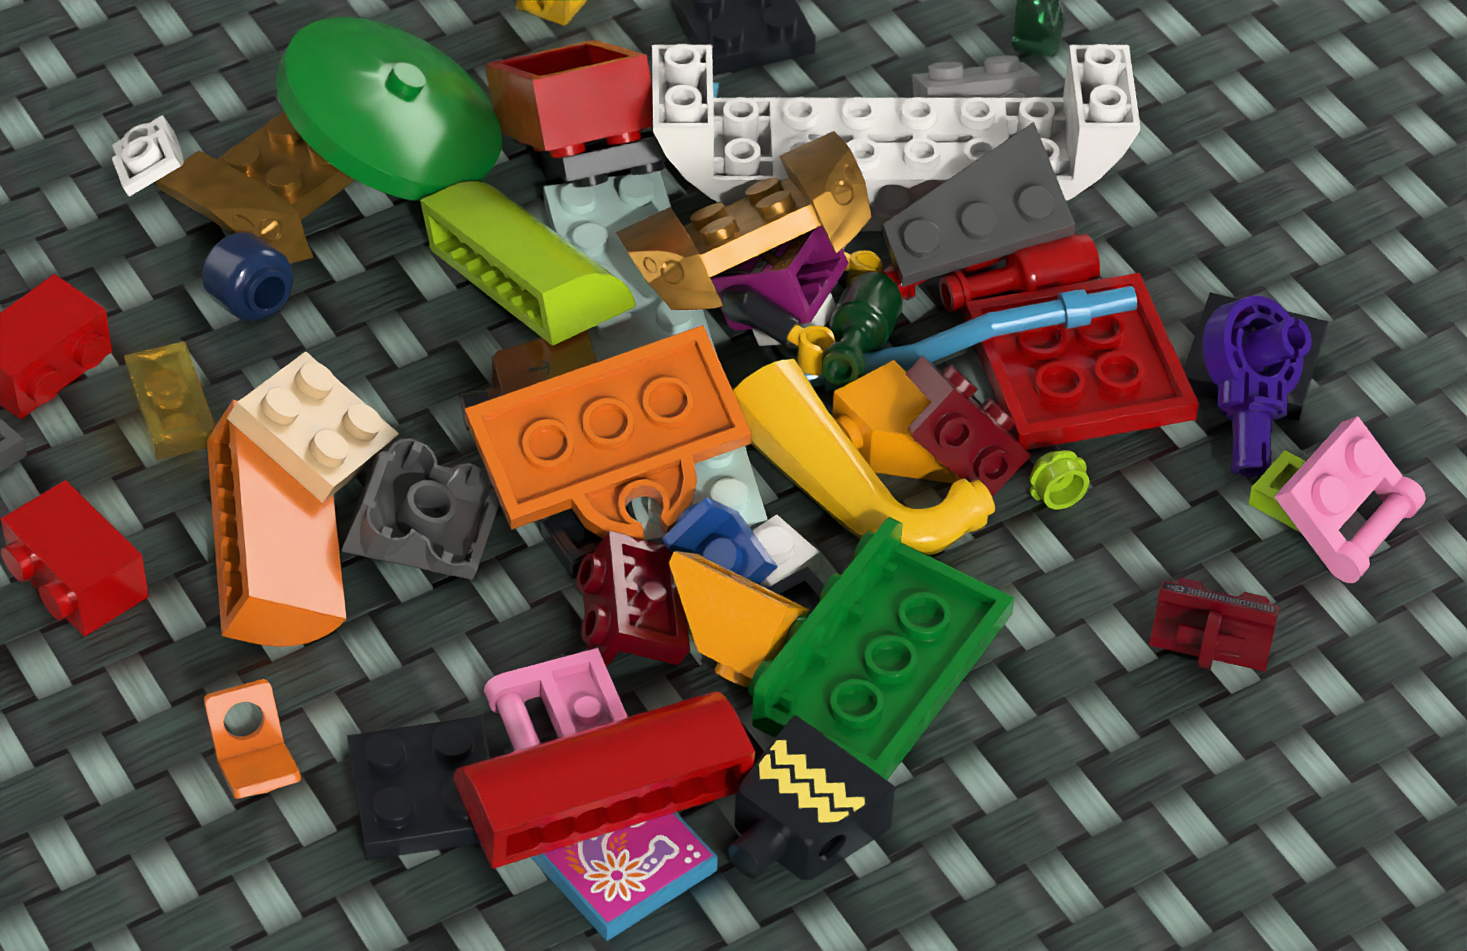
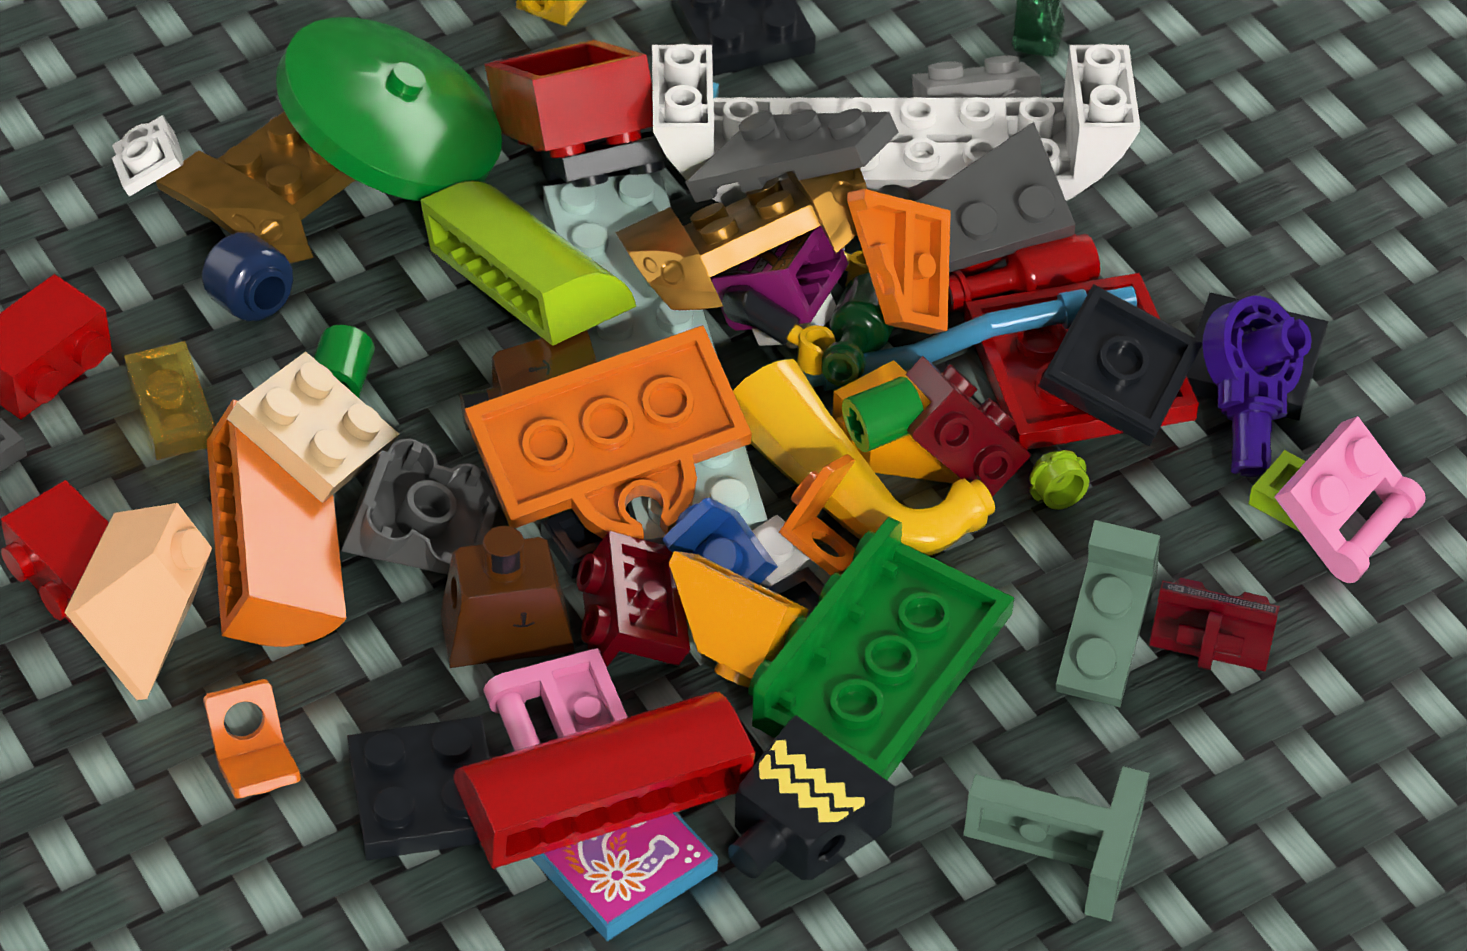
none -> light nougat slope [64,503,212,700]
none -> green gear [313,325,375,398]
none -> reddish brown torso [441,526,574,668]
none -> dark grey wing [686,108,899,202]
none -> orange bracket [779,454,856,576]
none -> green gear [842,376,924,452]
none -> orange wing [847,189,951,334]
none -> sand green bracket [964,766,1149,921]
none -> black plate [1038,284,1203,446]
none -> sand green bracket [1056,520,1160,707]

